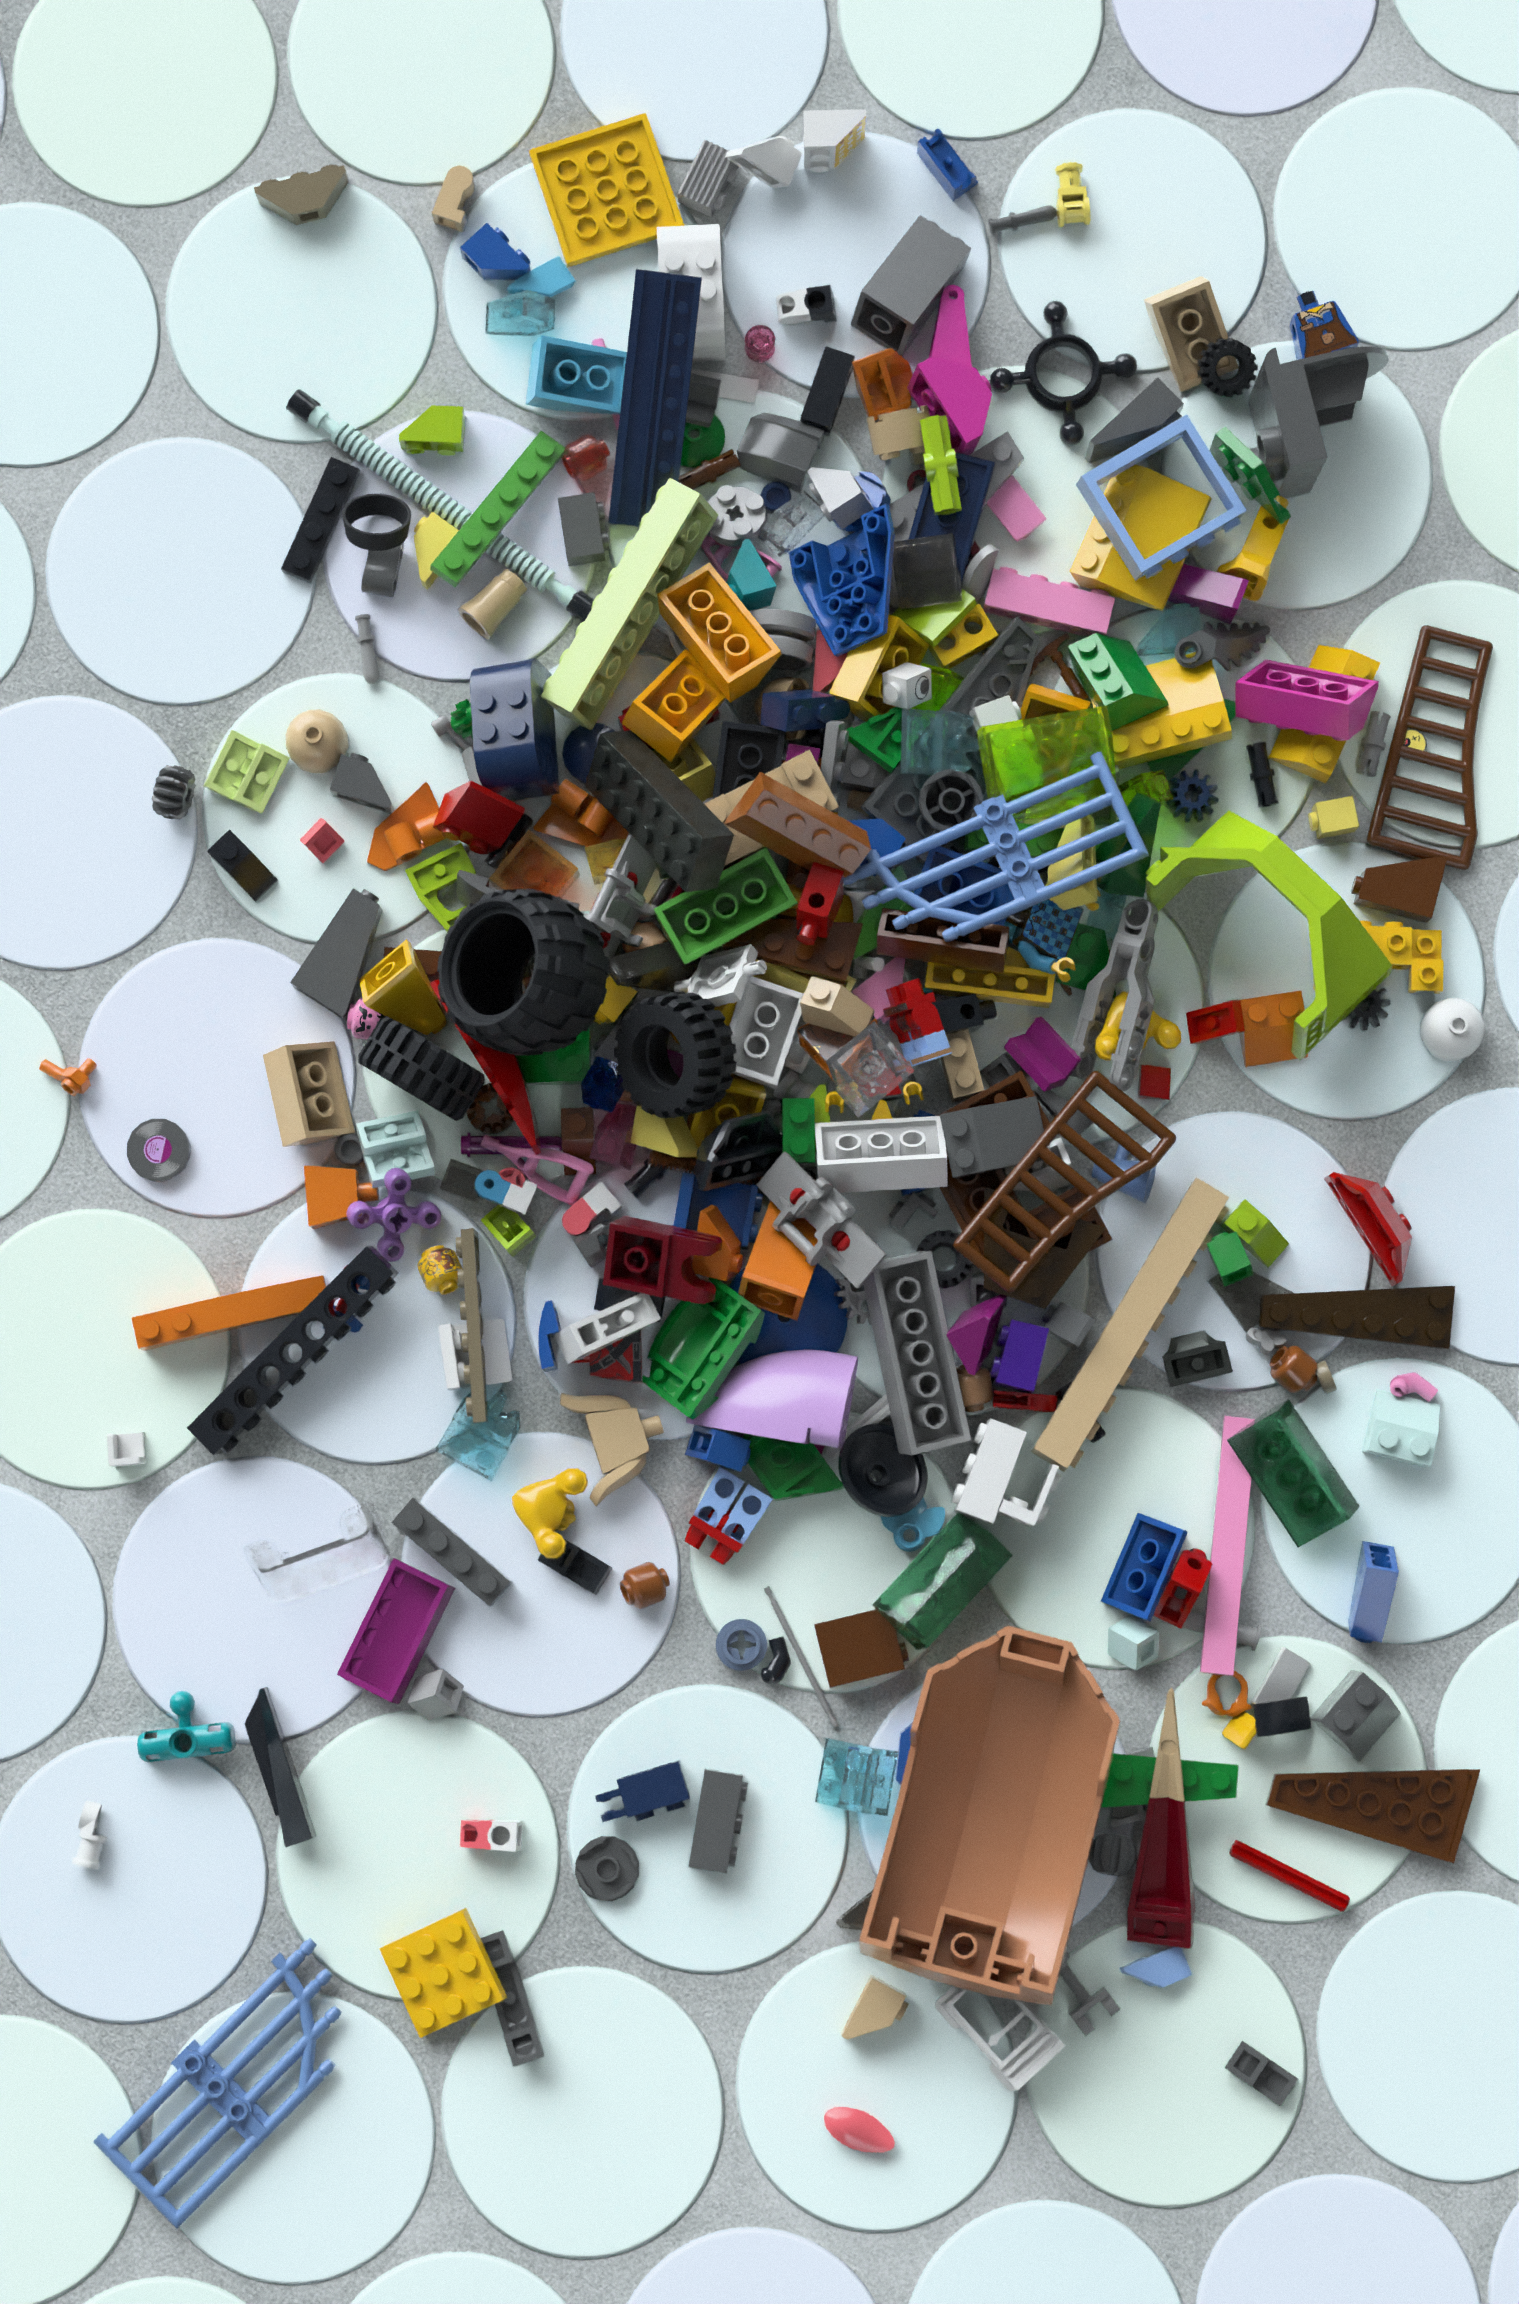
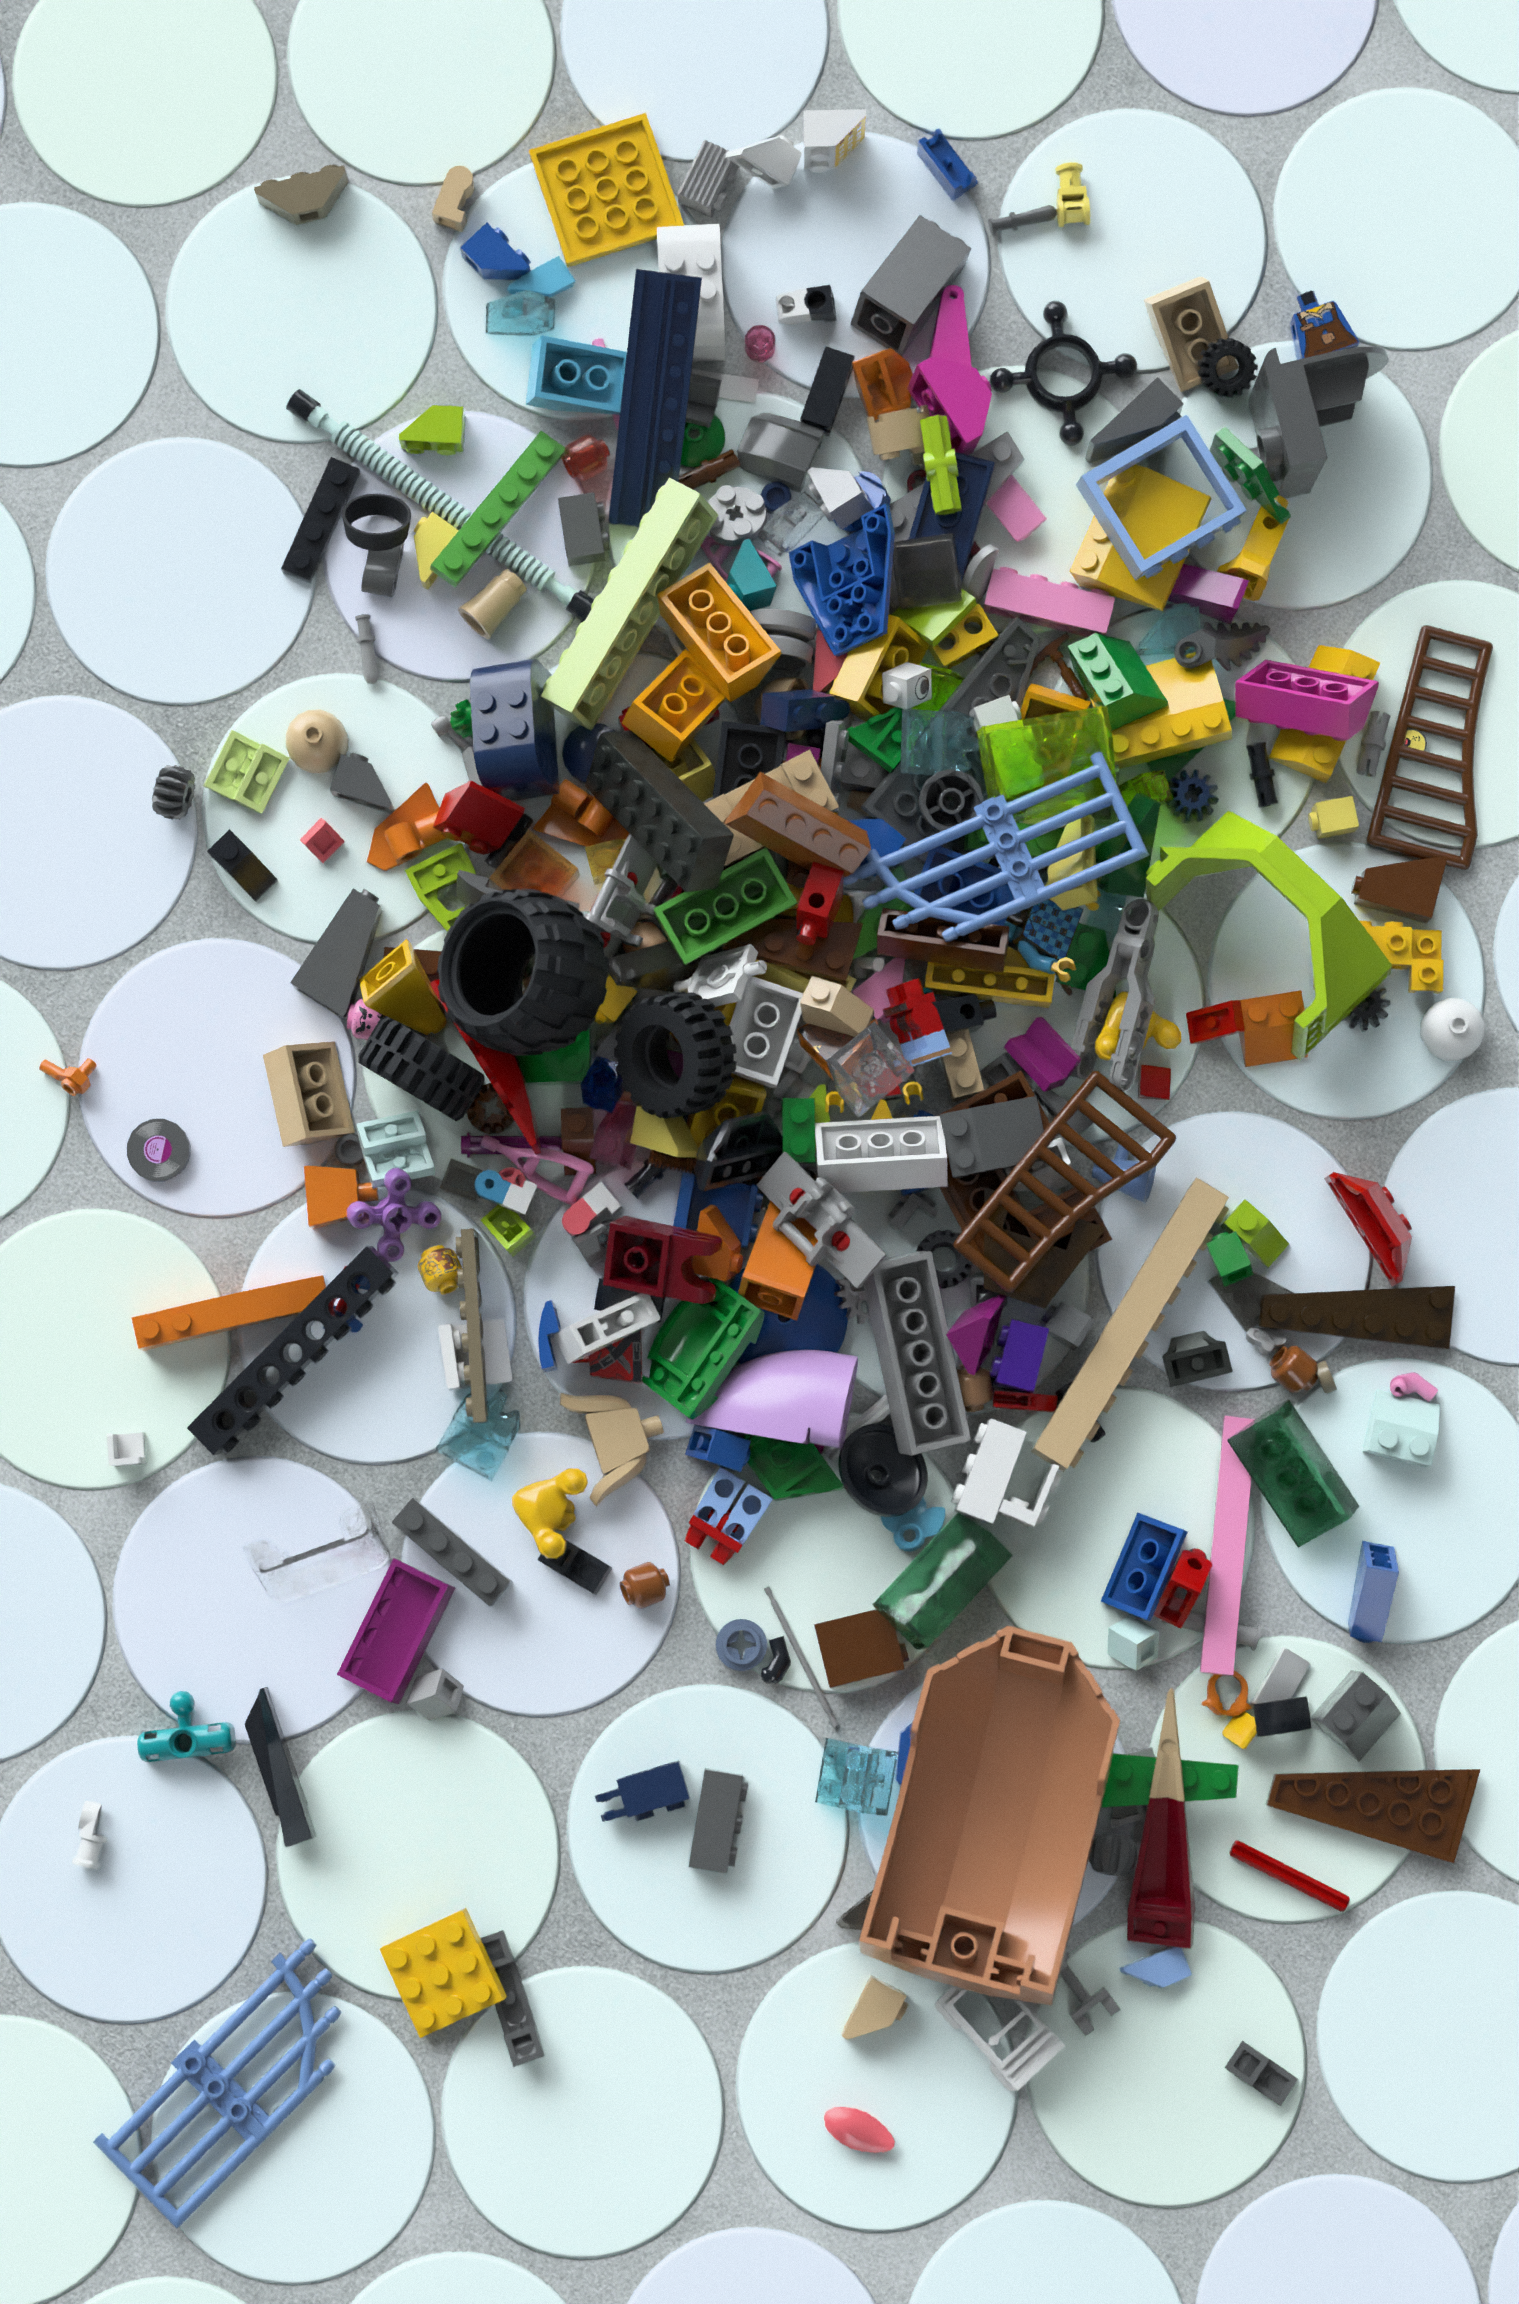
leg [460,1819,523,1852] -> none
dark grey tile [575,1836,639,1901] -> none

